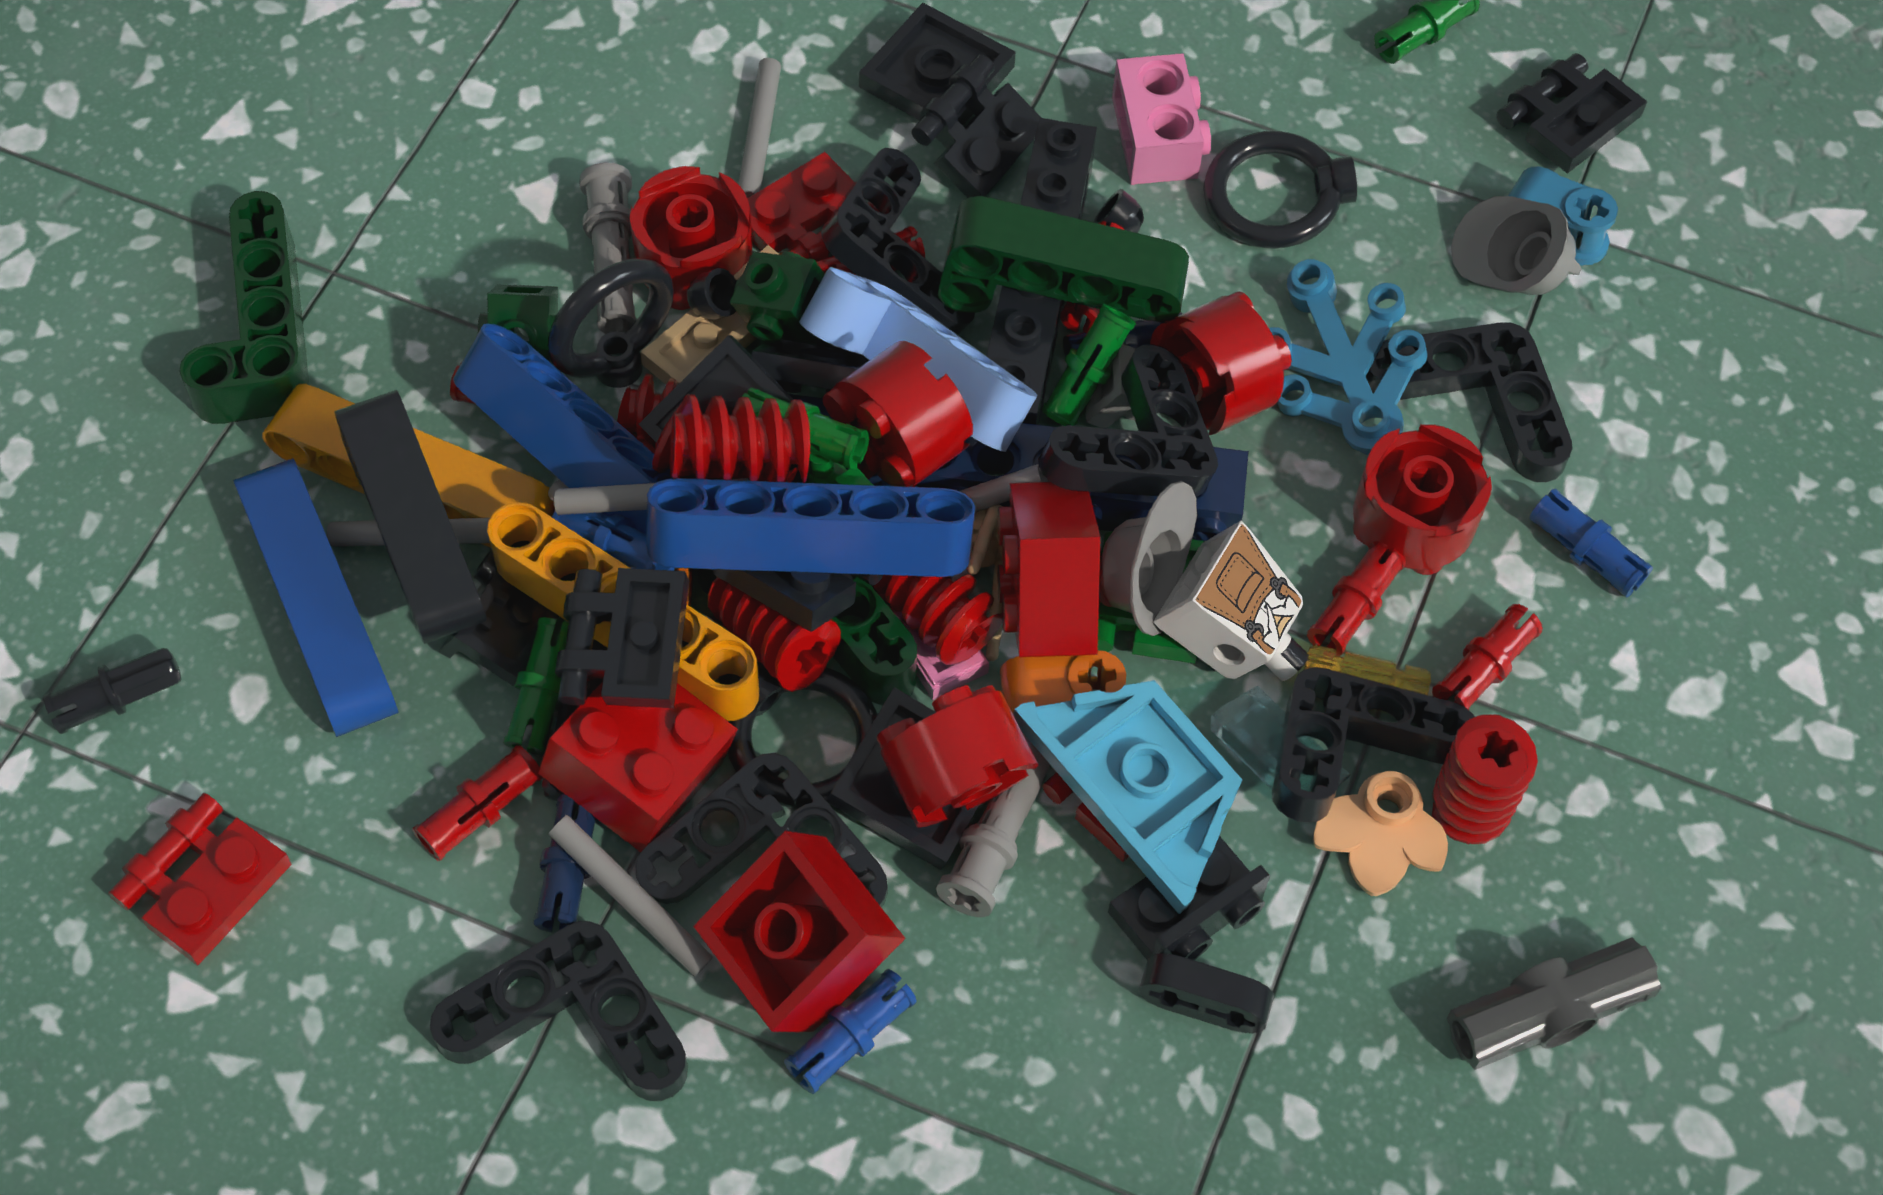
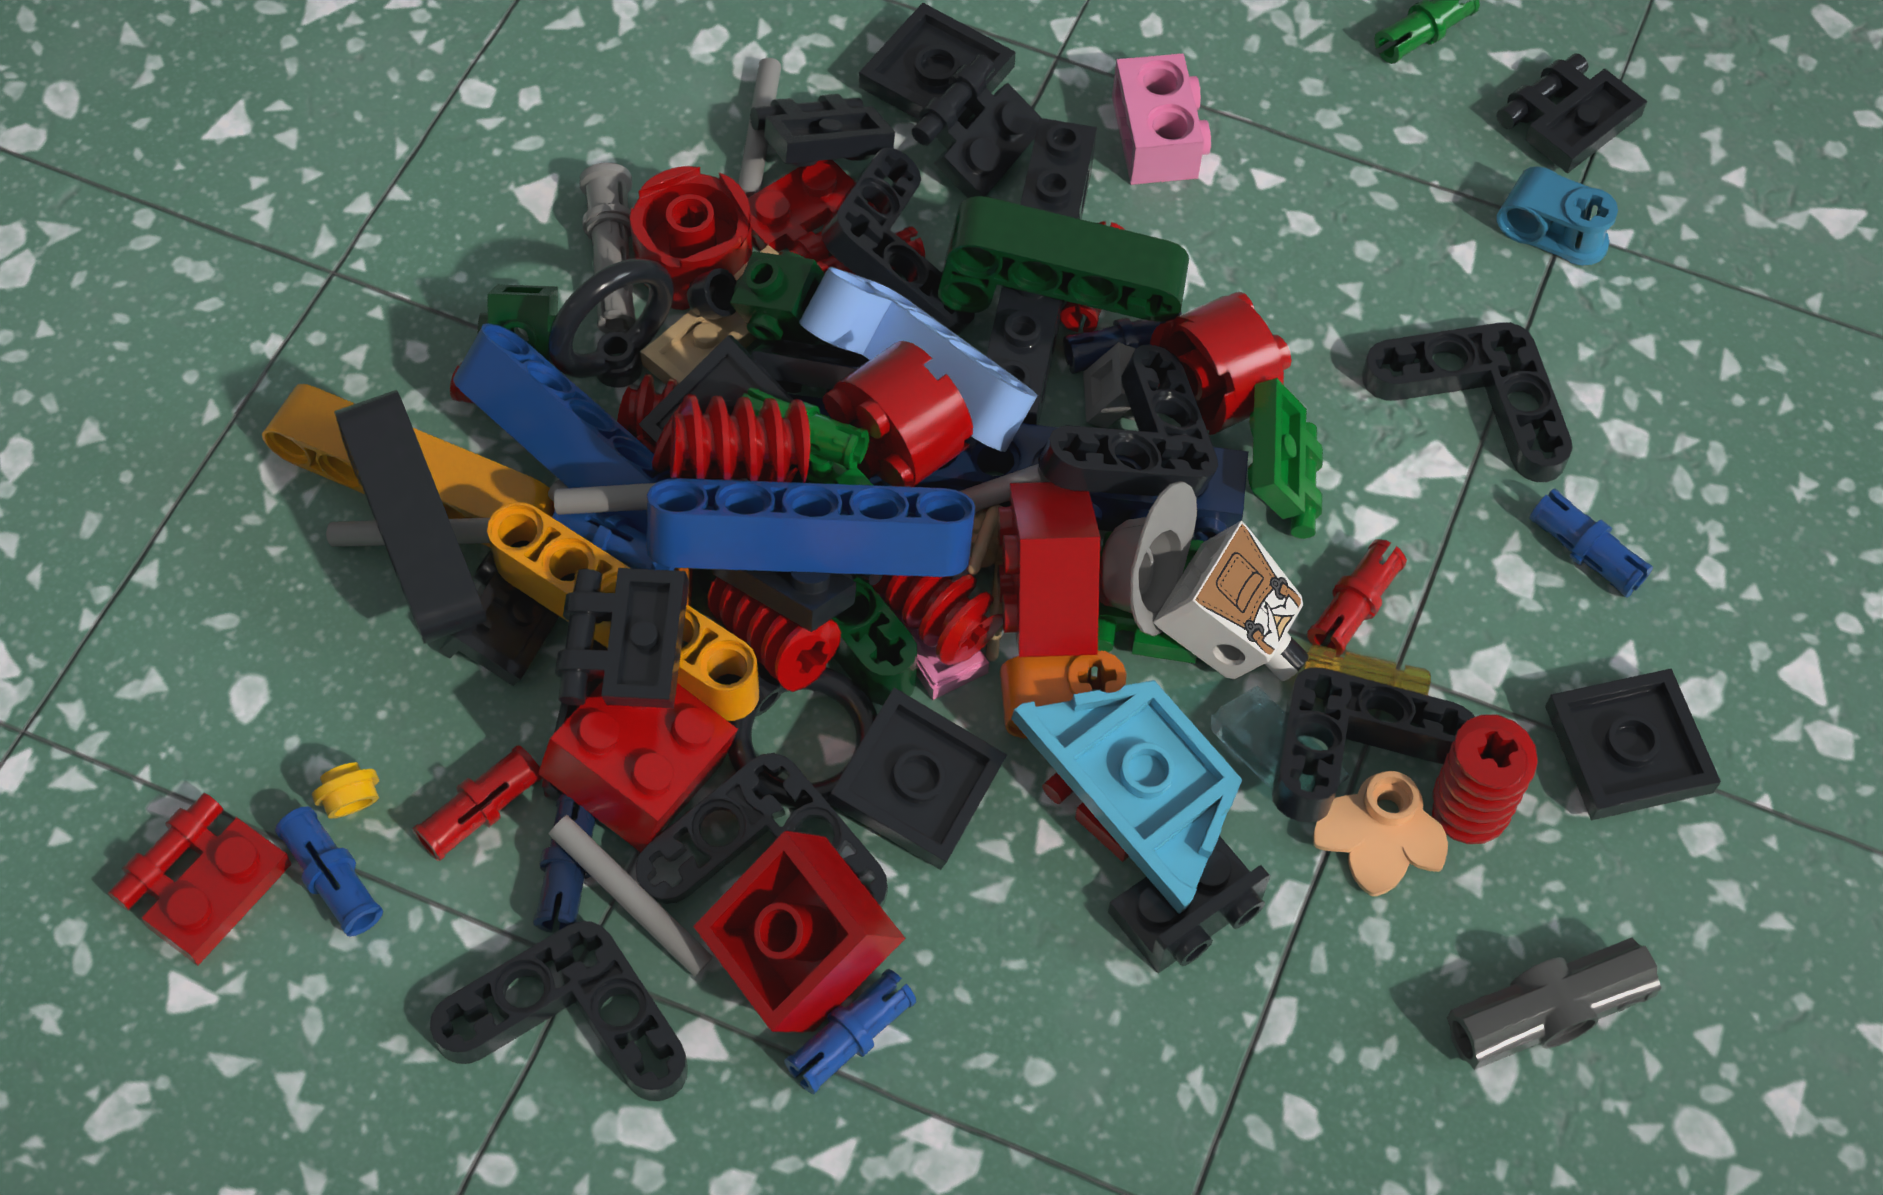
black axle [43,648,181,734] -> none
dark green beam [179,191,309,424] -> none
blue beam [233,458,399,737] -> none
green pin [503,617,569,755] -> none
red brick [877,685,1039,827] -> none
light grey pin [936,732,1050,917] -> none
green pin [1041,304,1136,426] -> none
black hinge [1094,189,1144,233] -> none
black beam [1139,953,1274,1034] -> none
black piece [1203,131,1357,248] -> none
dark azure plant [1269,259,1427,455] -> none
red brick [1353,425,1492,575] -> none
red pin [1432,604,1543,710] -> none
light grey piece [1451,196,1582,295] -> none
none -> blue pin [275,806,383,937]
none -> yellow plate [312,762,379,819]
none -> black plate [750,94,895,167]
none -> green plate [1248,378,1323,539]
none -> black plate [1545,668,1721,821]

